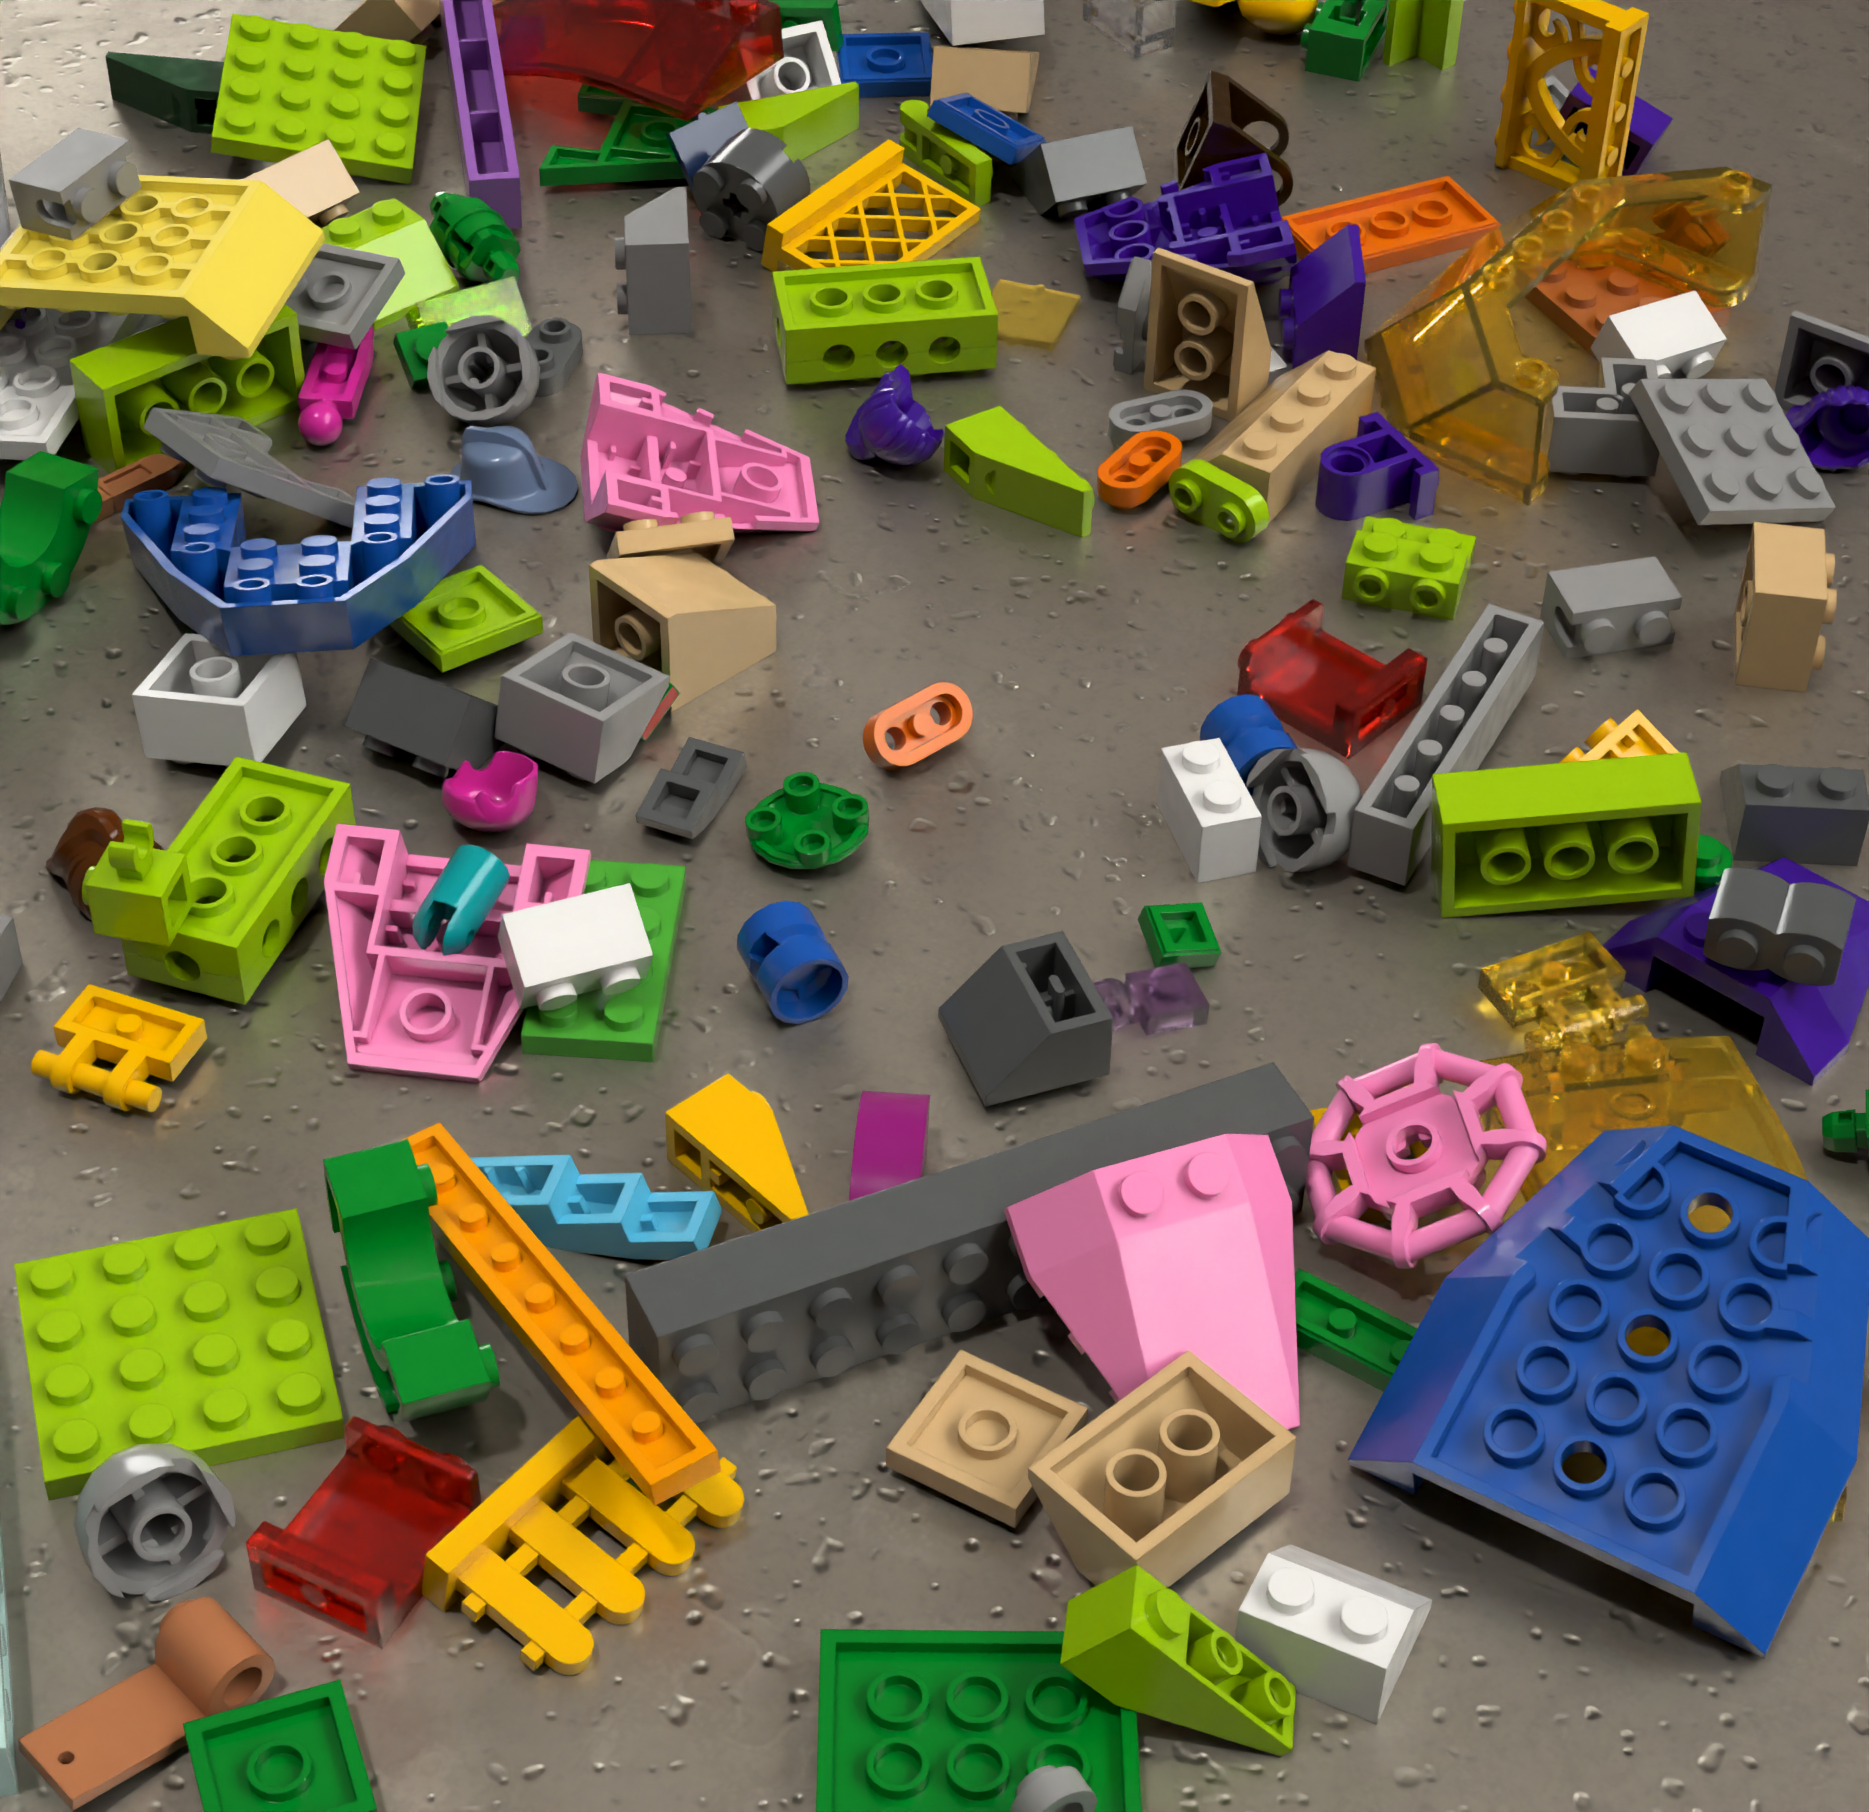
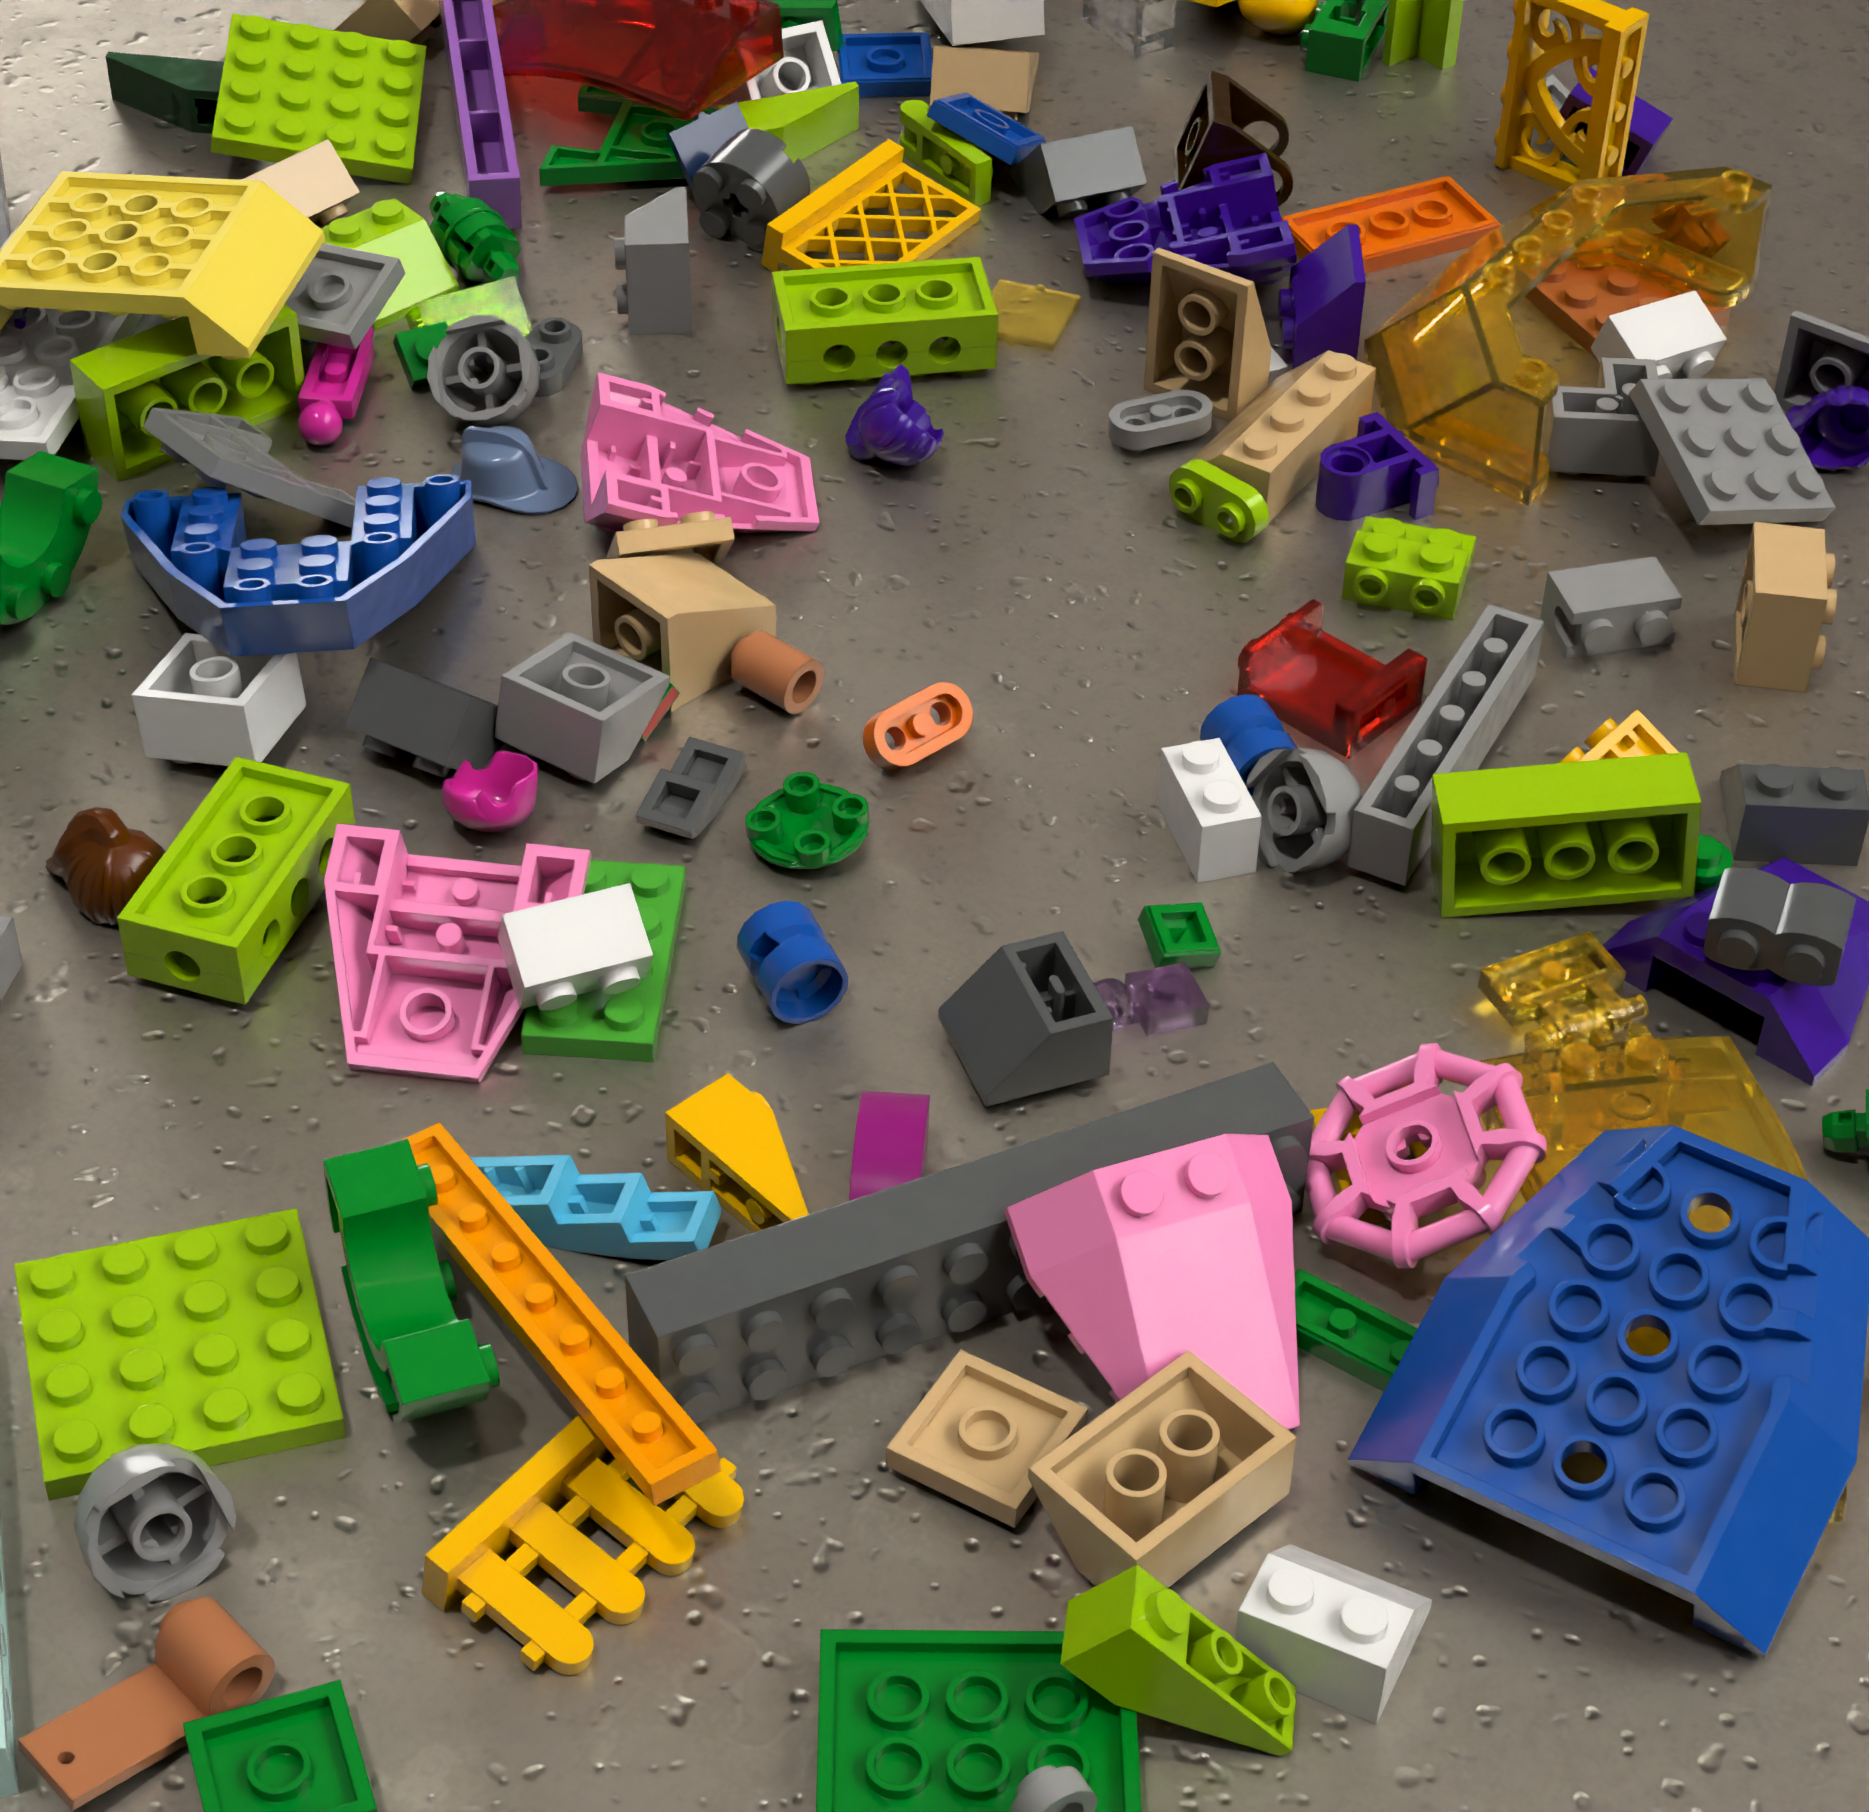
light grey brick [9,128,141,241] -> none
yellow plate [31,984,207,1112] -> none
lime brick [82,819,194,946] -> none
nougat piece [91,454,188,525] -> none
clear red panel [246,1416,481,1649] -> none
lime plate [389,565,544,673] -> none
teal piece [412,844,510,956] -> none
lime slope [944,406,1095,538] -> none
orange plate [1097,430,1182,509] -> none
light grey plate [1113,256,1152,375] -> none
none -> nougat brick [731,630,824,714]

